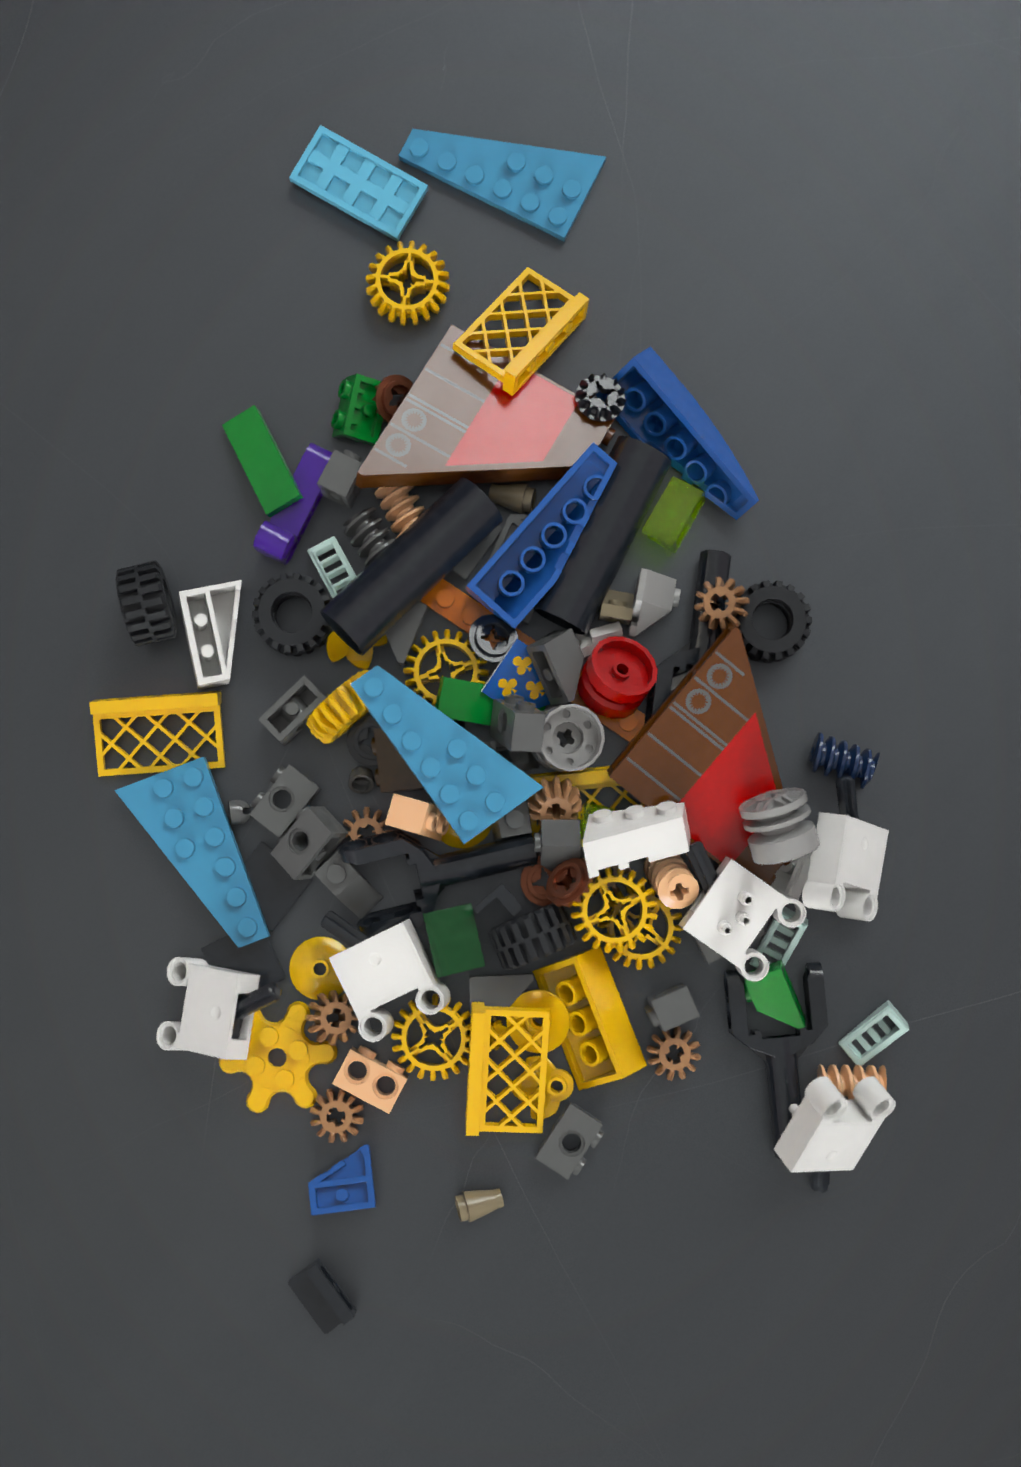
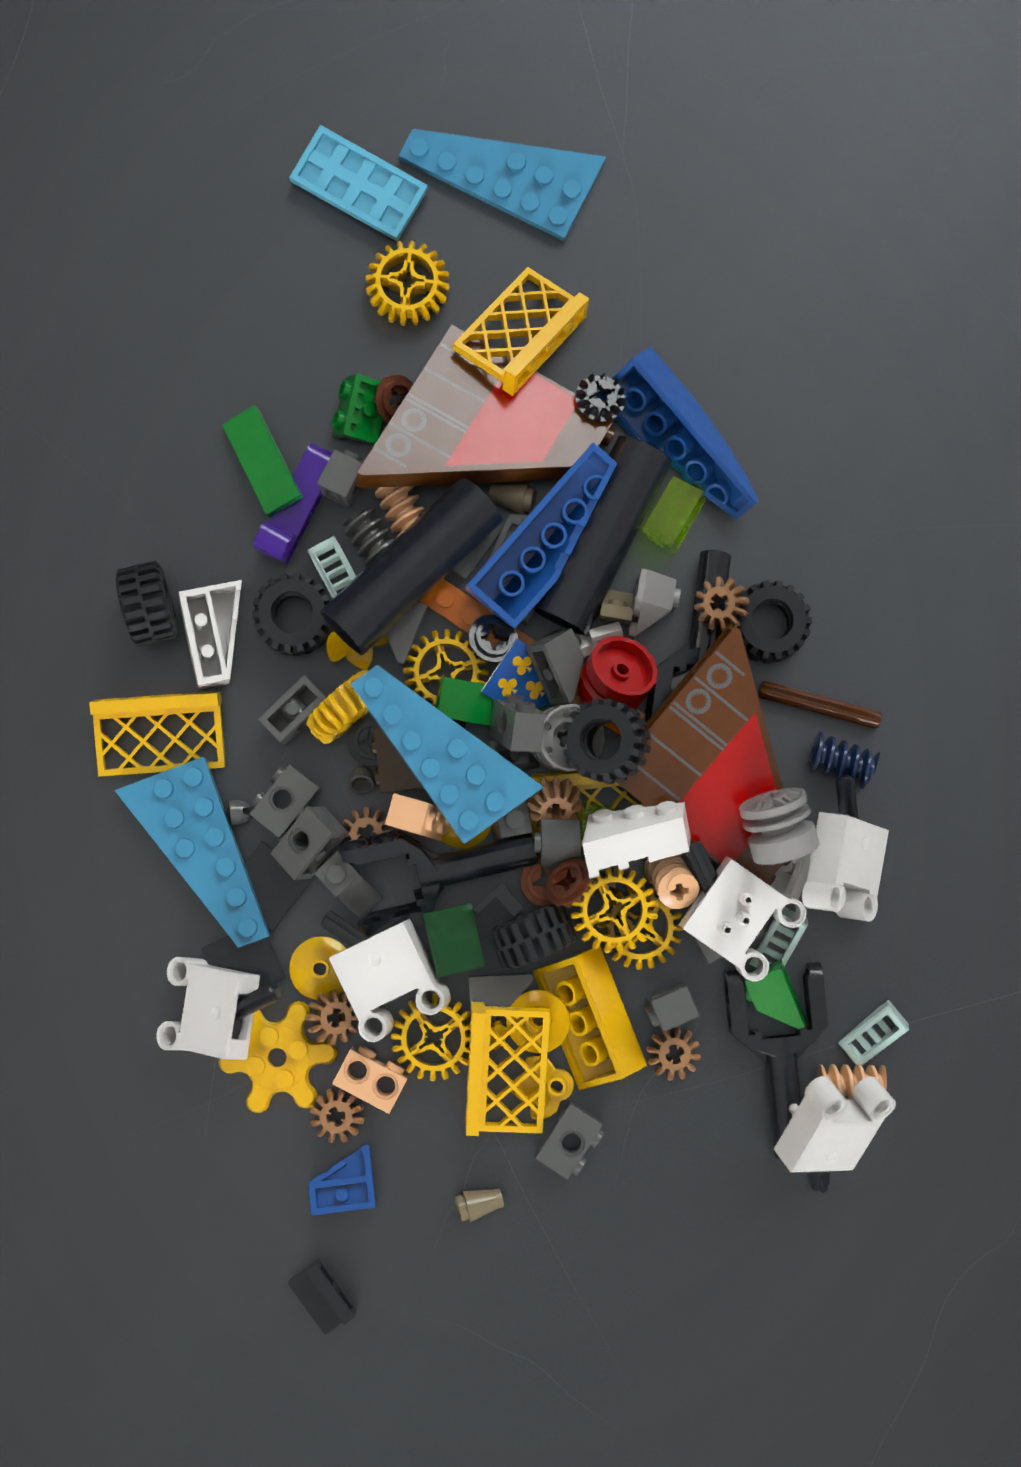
none -> black tyre [562,699,651,784]
none -> reddish brown axle [759,681,882,728]

